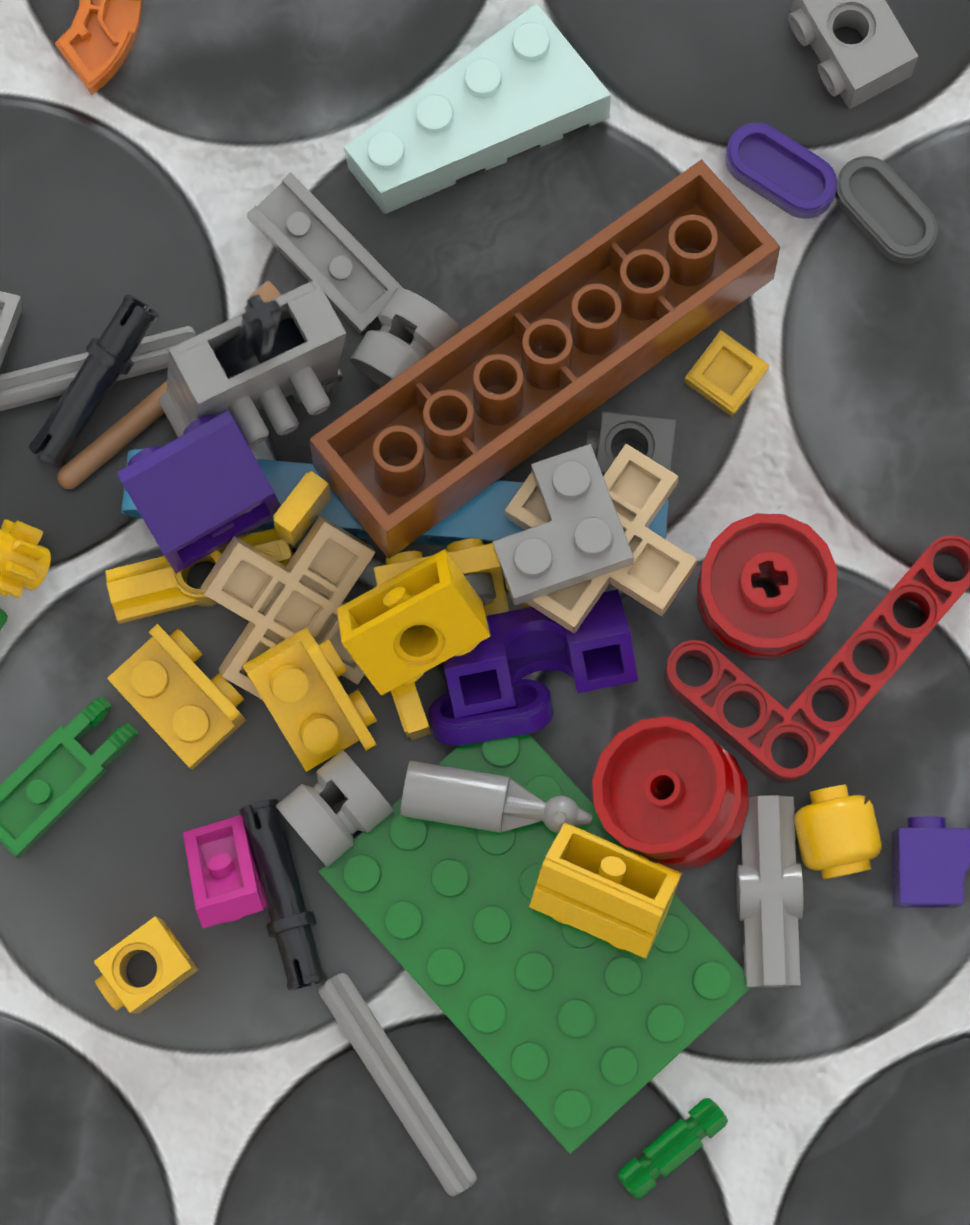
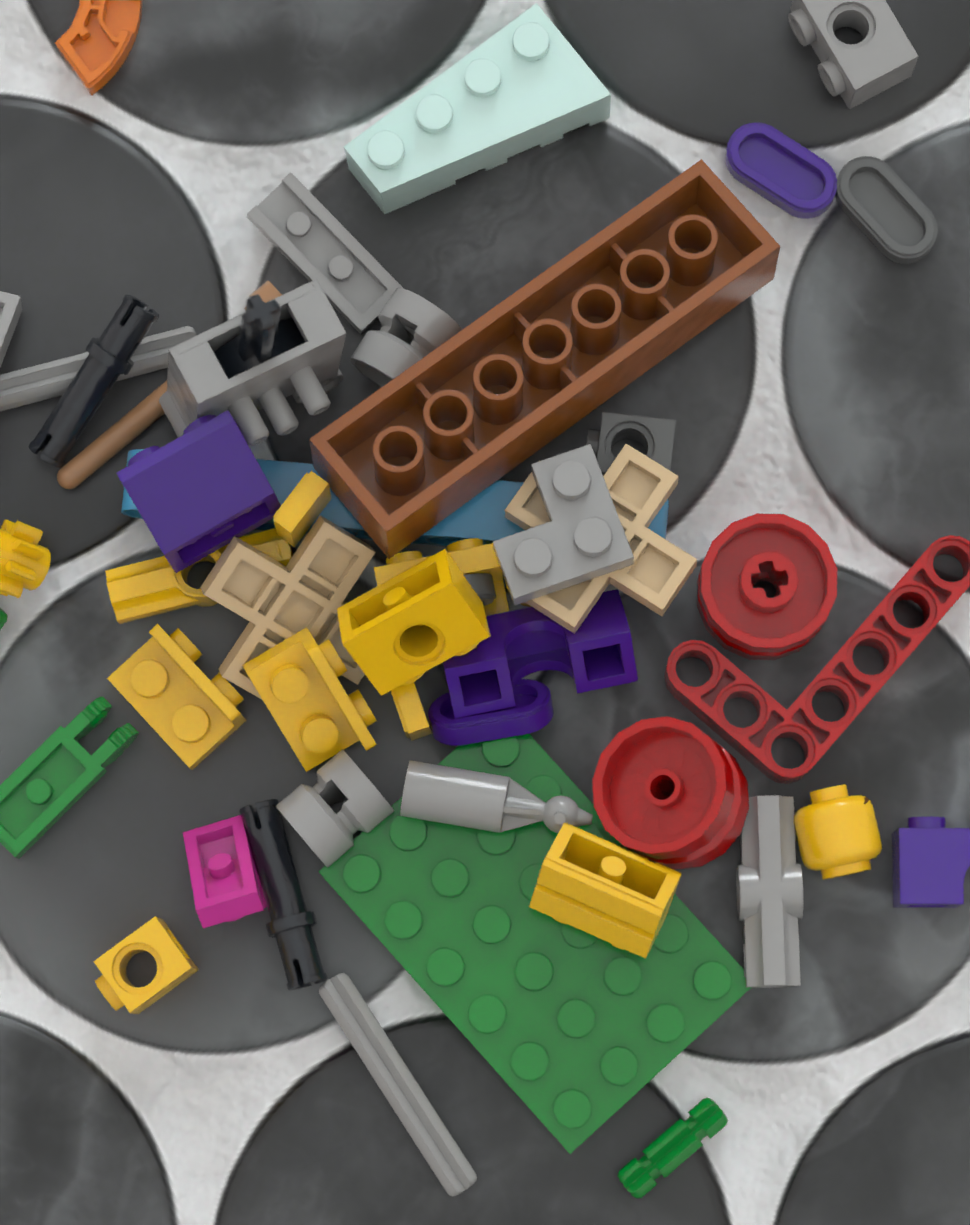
yellow tile [684,330,770,418] -> none

